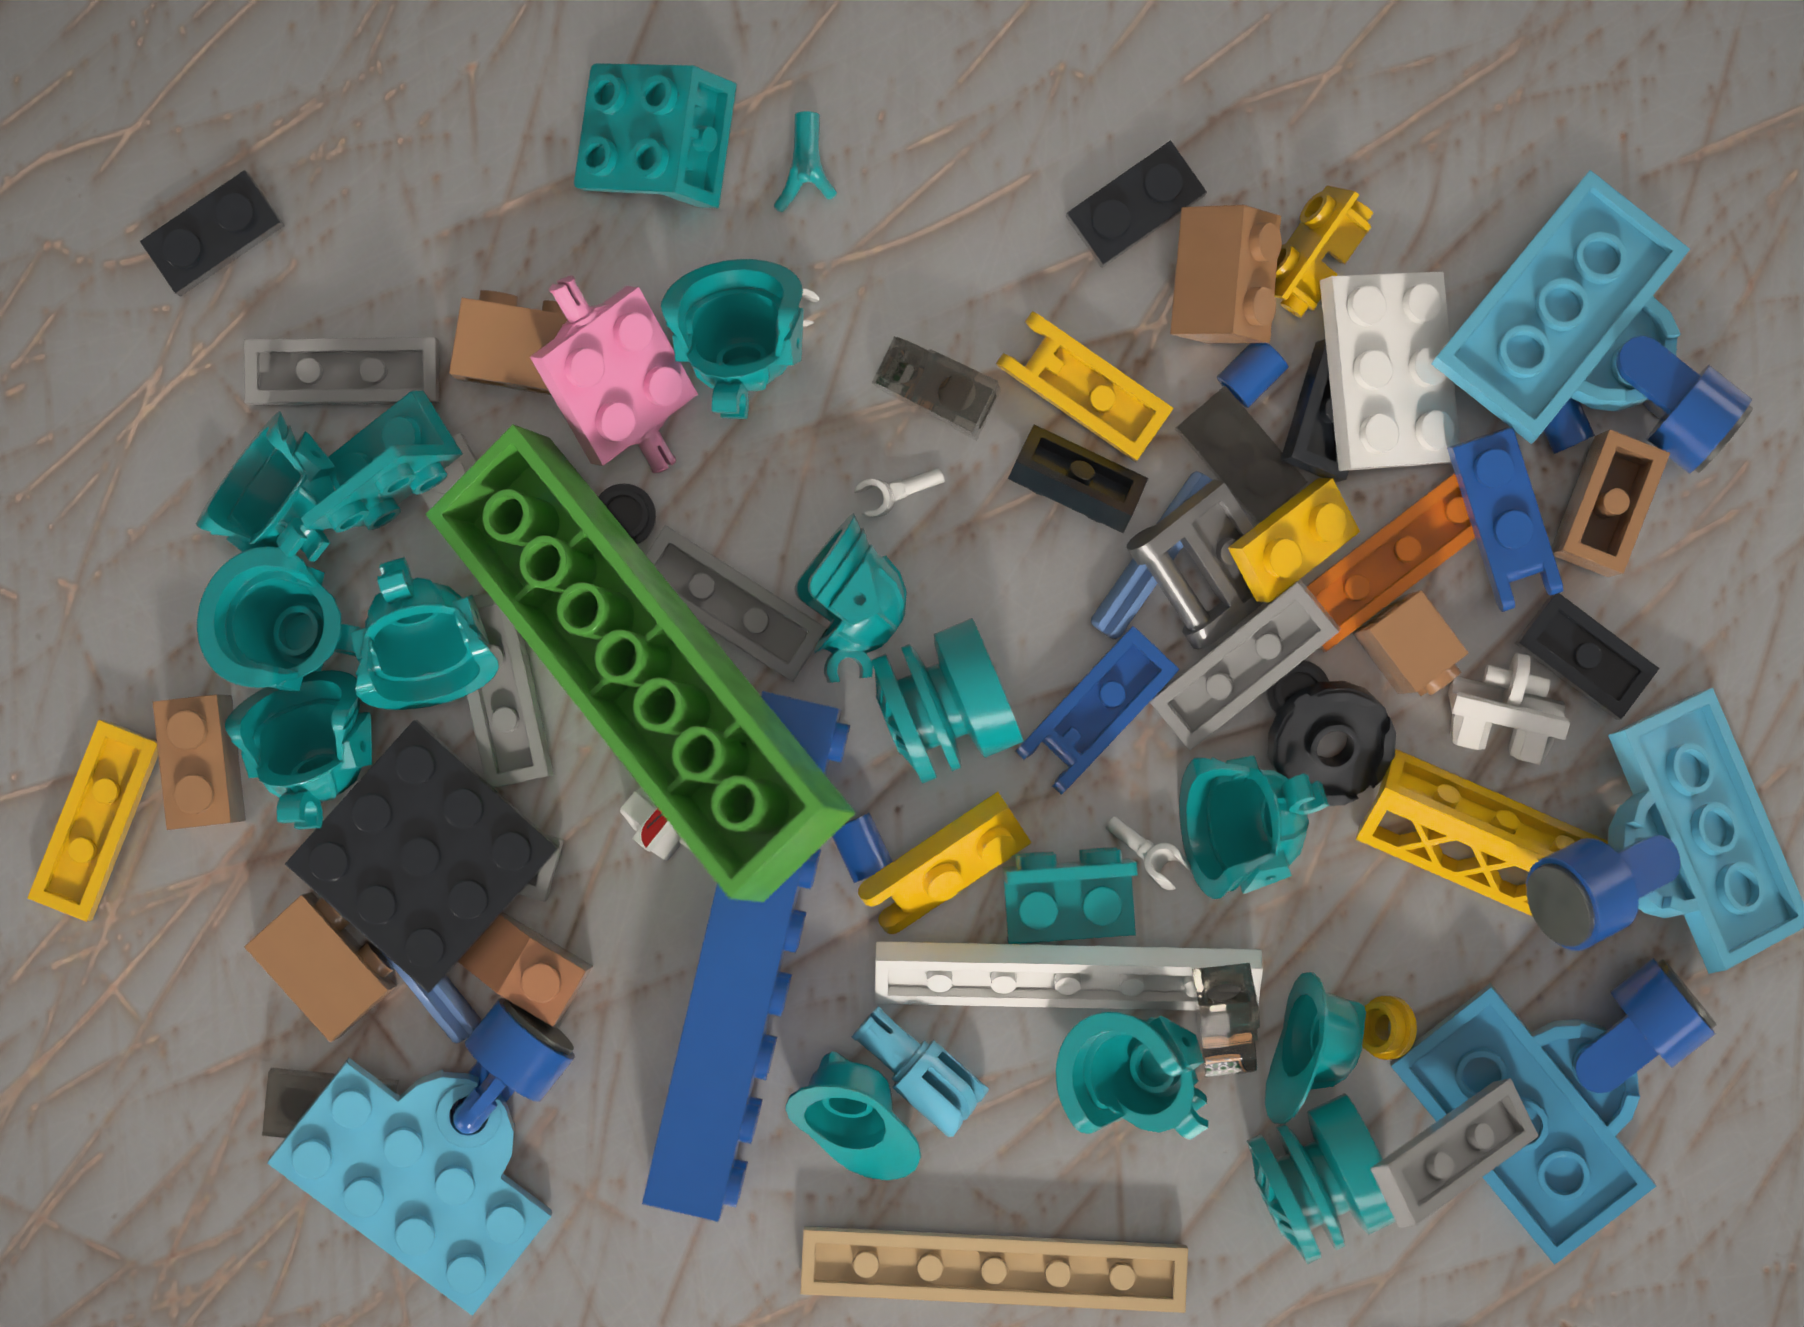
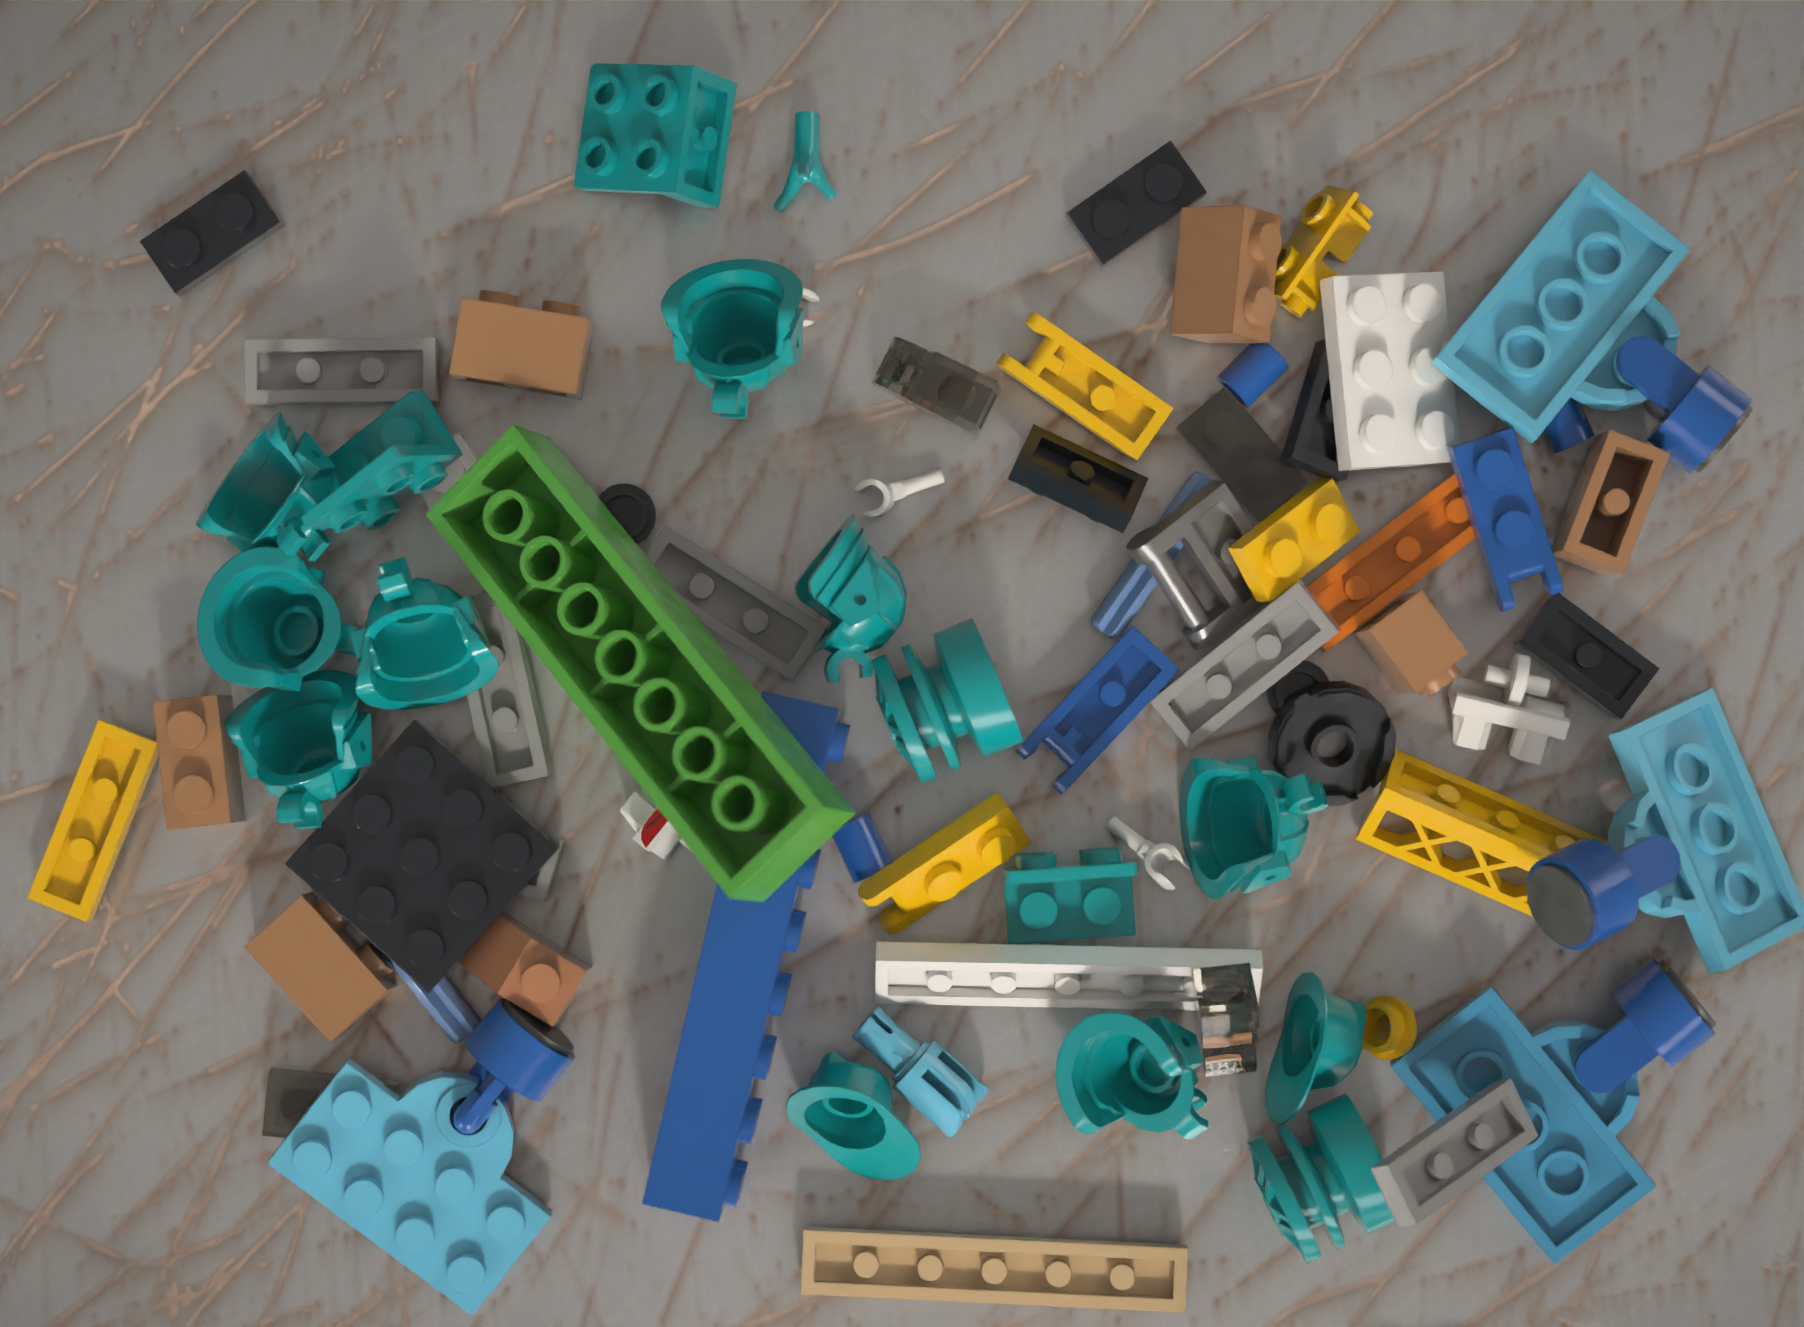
bright pink plate [530,276,698,473] -> none

